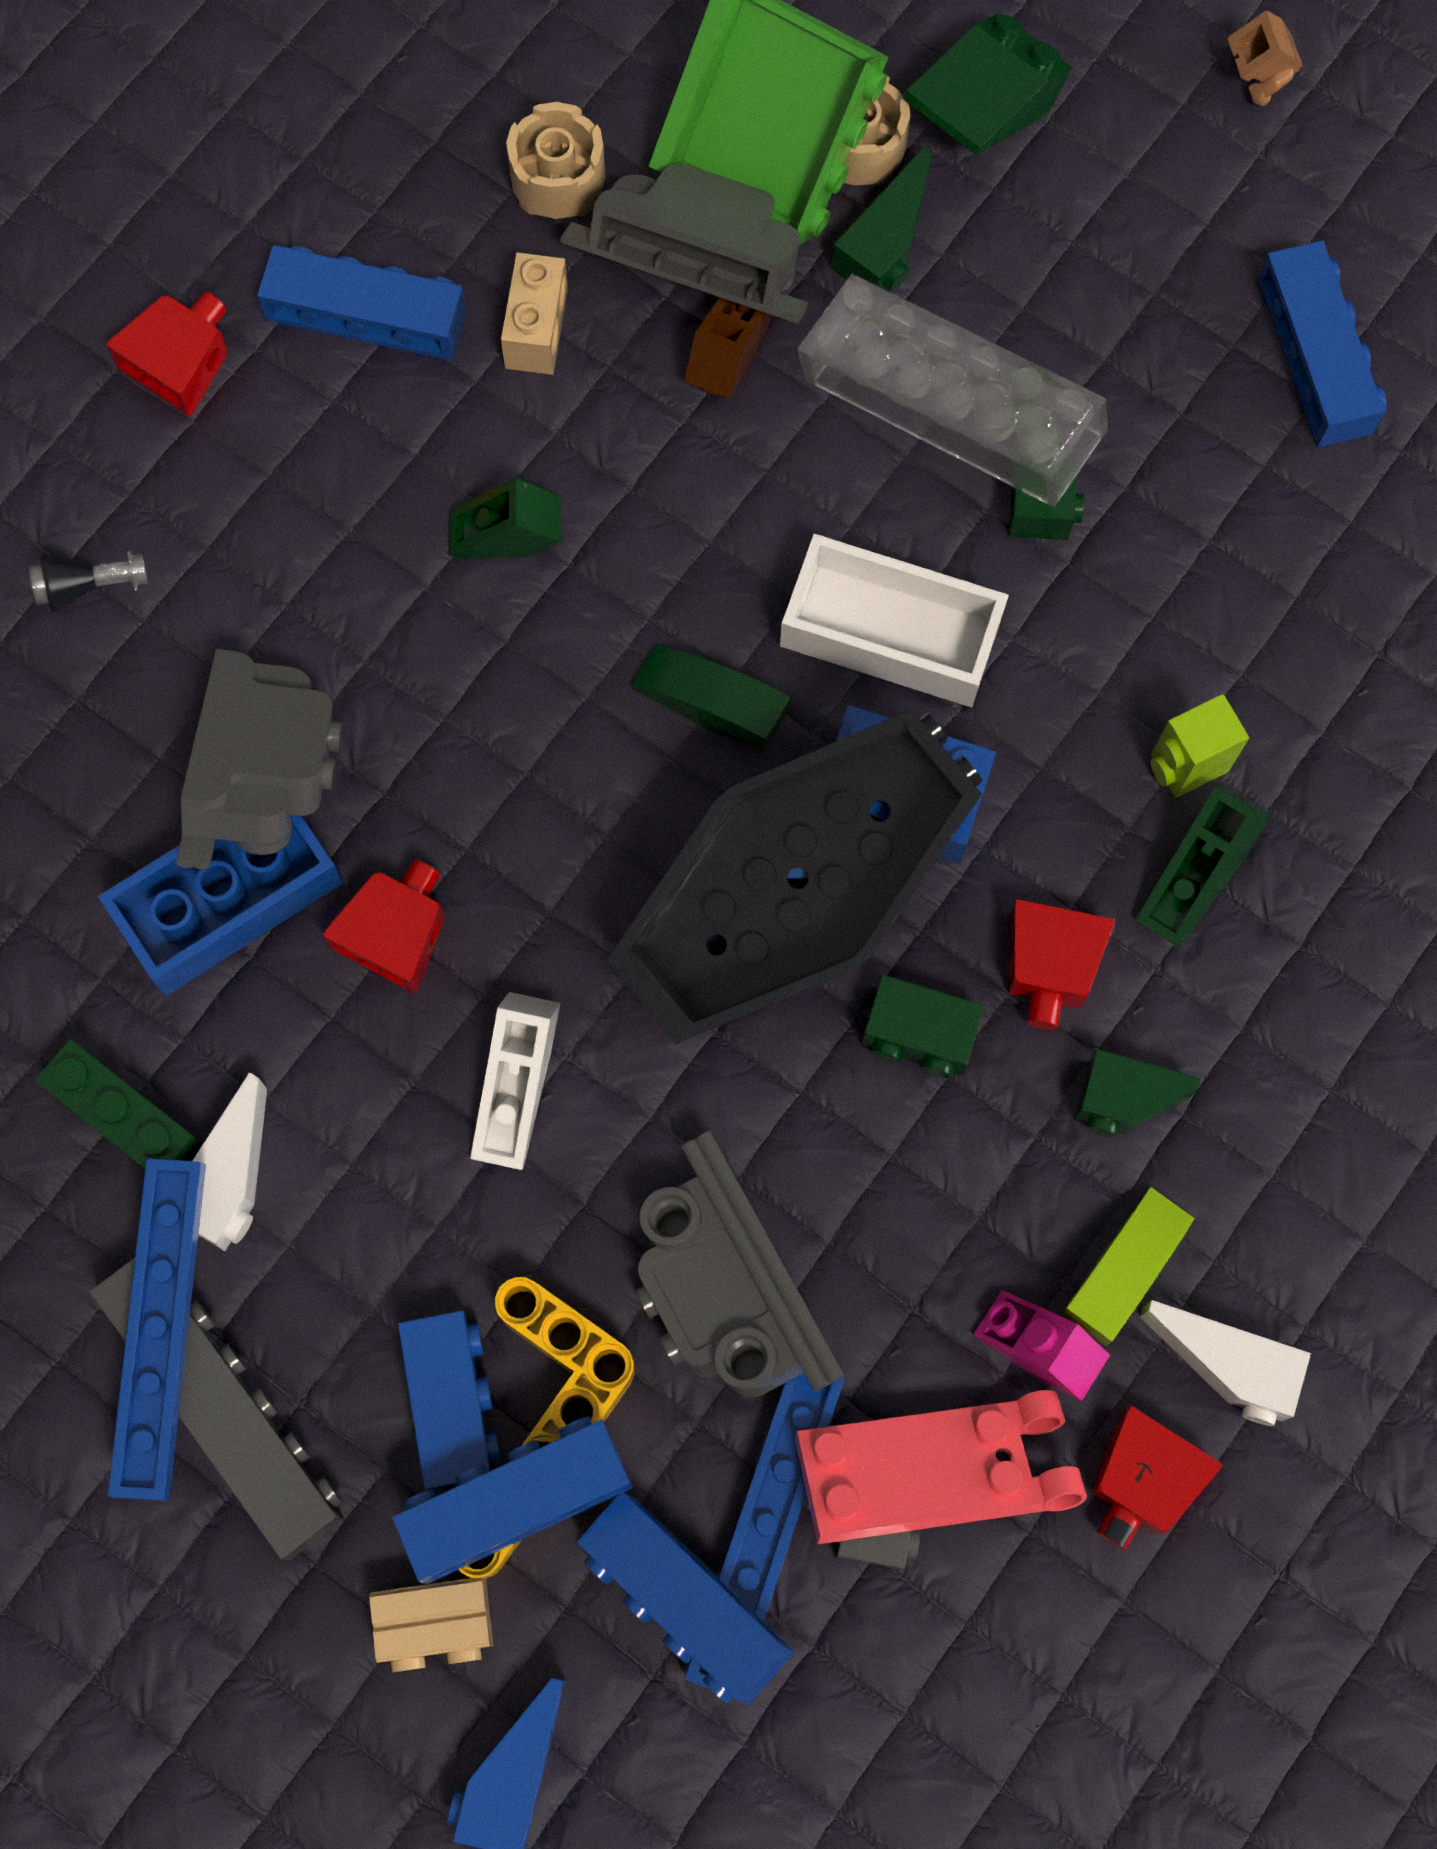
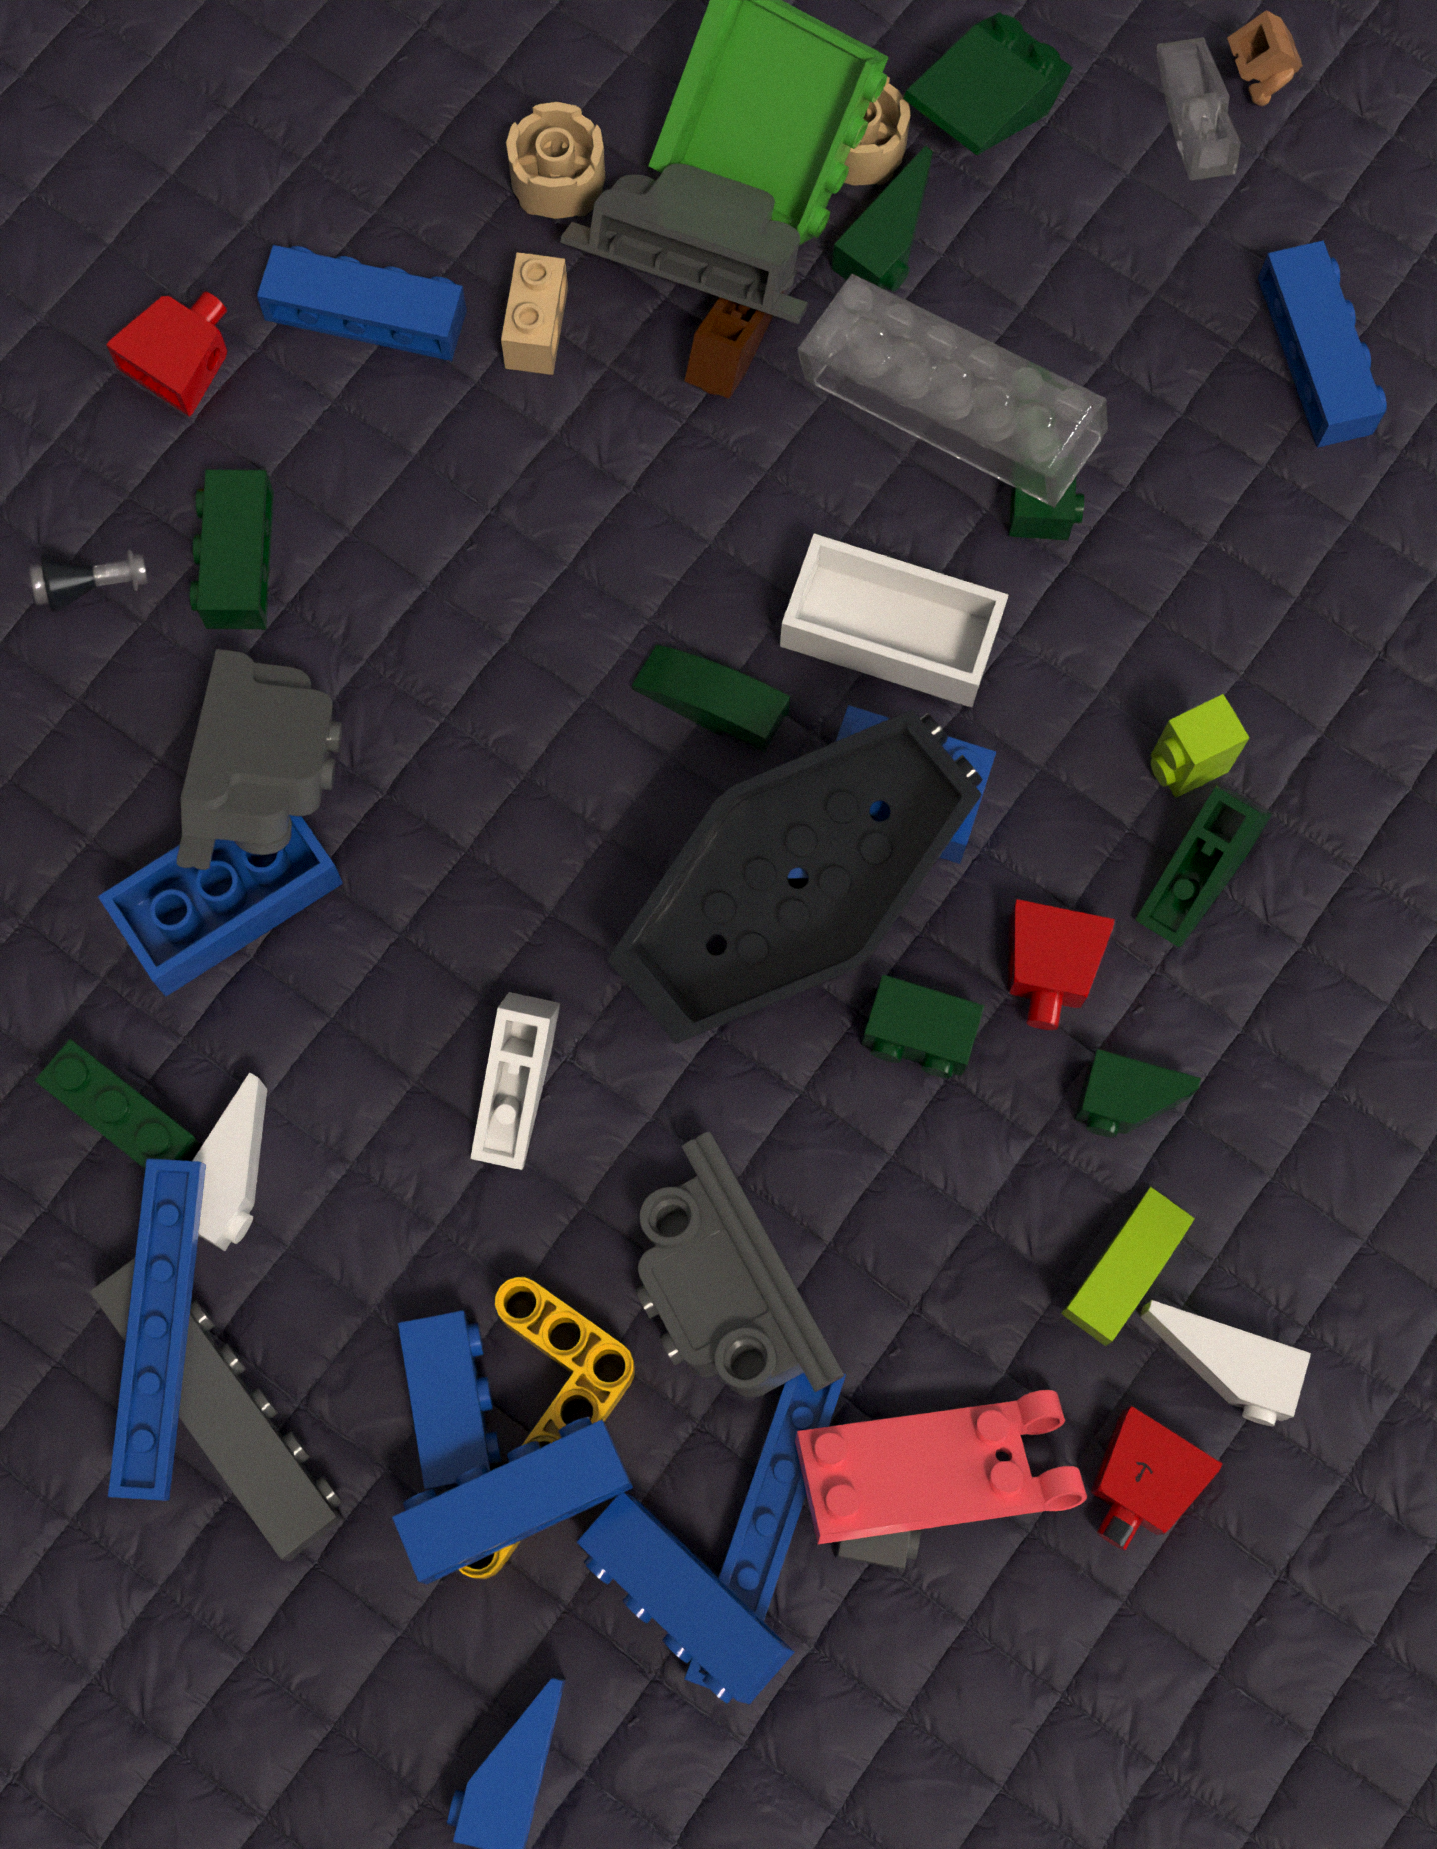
red torso [323,860,445,994] -> none
tan brick [369,1578,493,1673] -> none
dark green slope [450,478,562,559] -> none
dark pink slope [973,1290,1110,1401] -> none
none -> dark green brick [190,470,274,630]
none -> clear slope [1157,37,1241,181]

